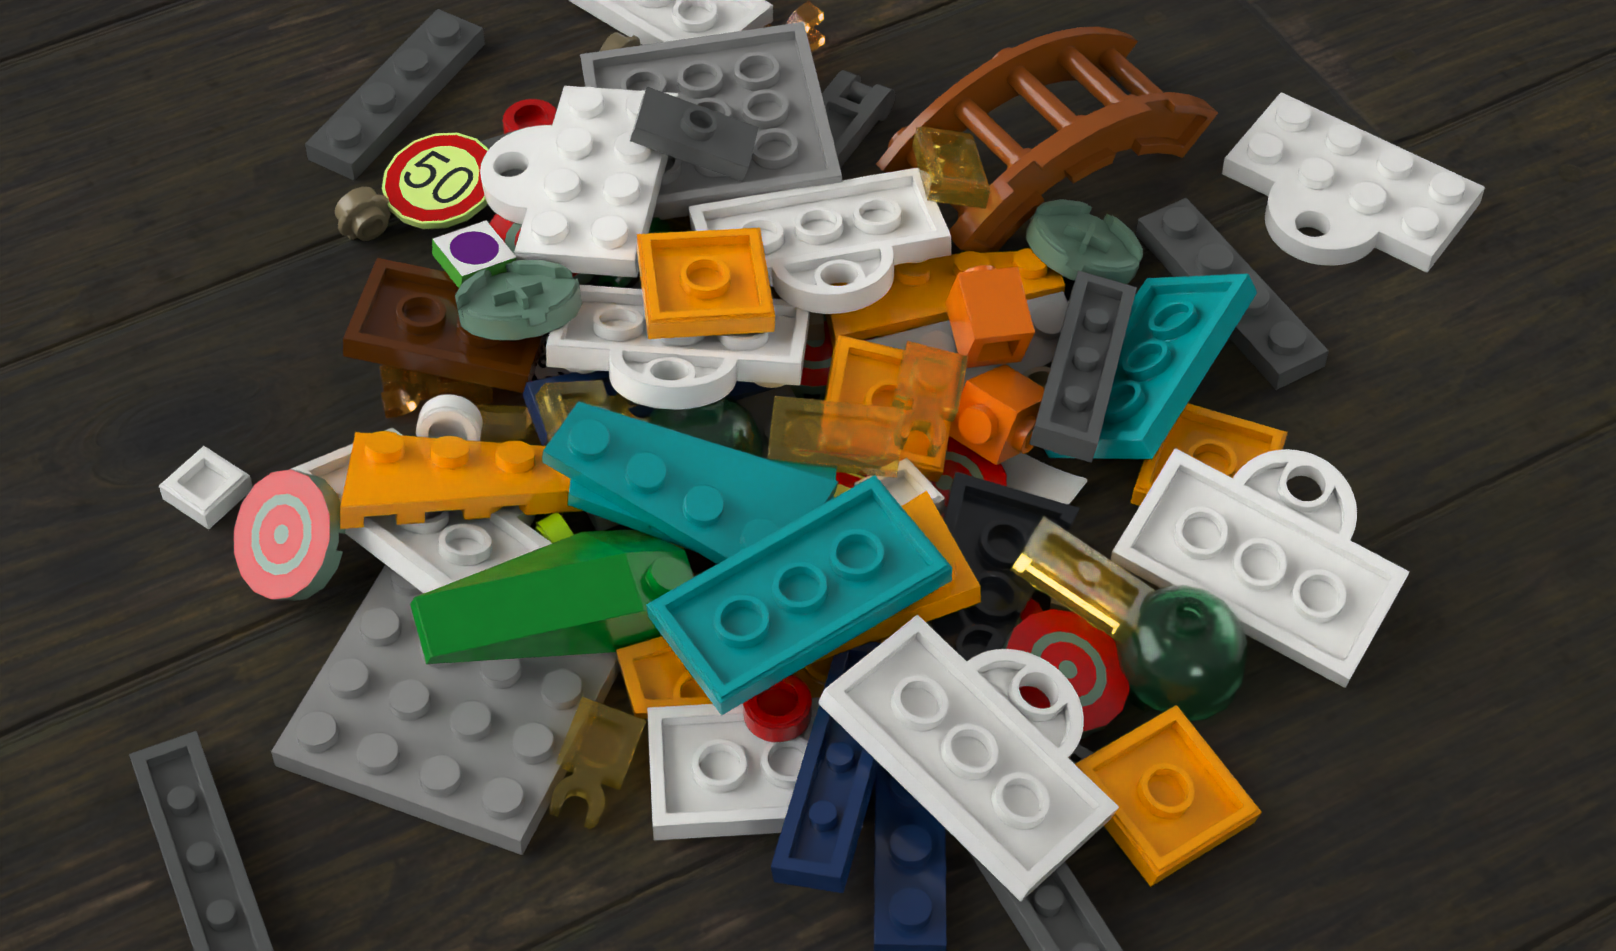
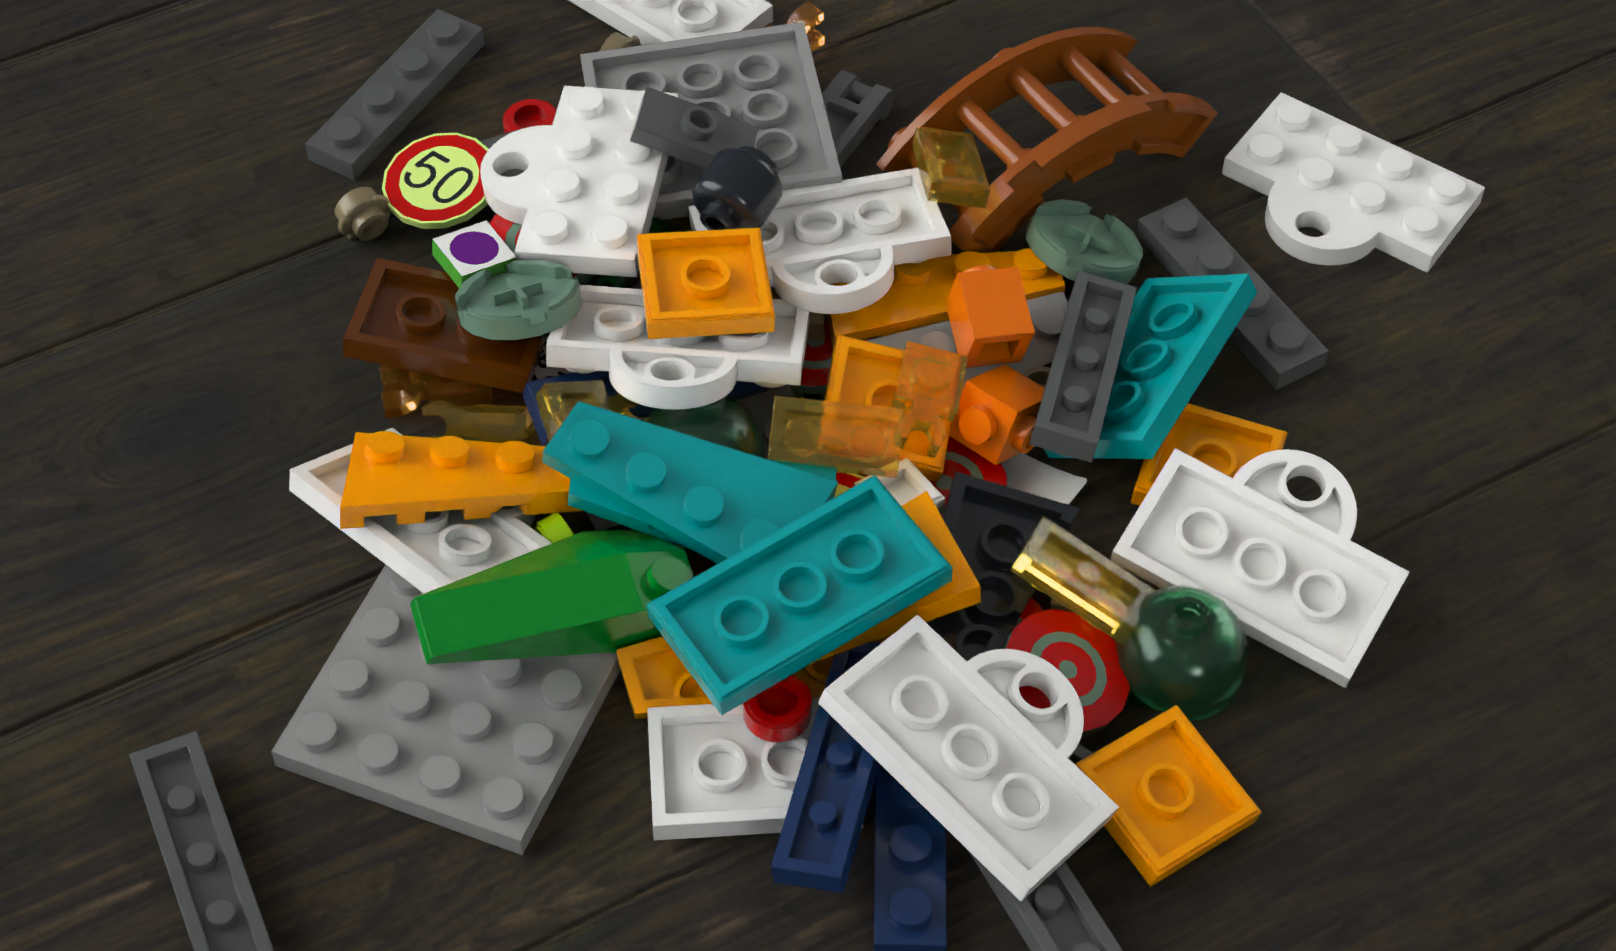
white tile [159,446,253,529] -> none
tile [234,469,345,601] -> none
white tile [416,394,483,441] -> none
clear yellow plate [550,697,646,829] -> none
none -> black head [692,146,782,230]

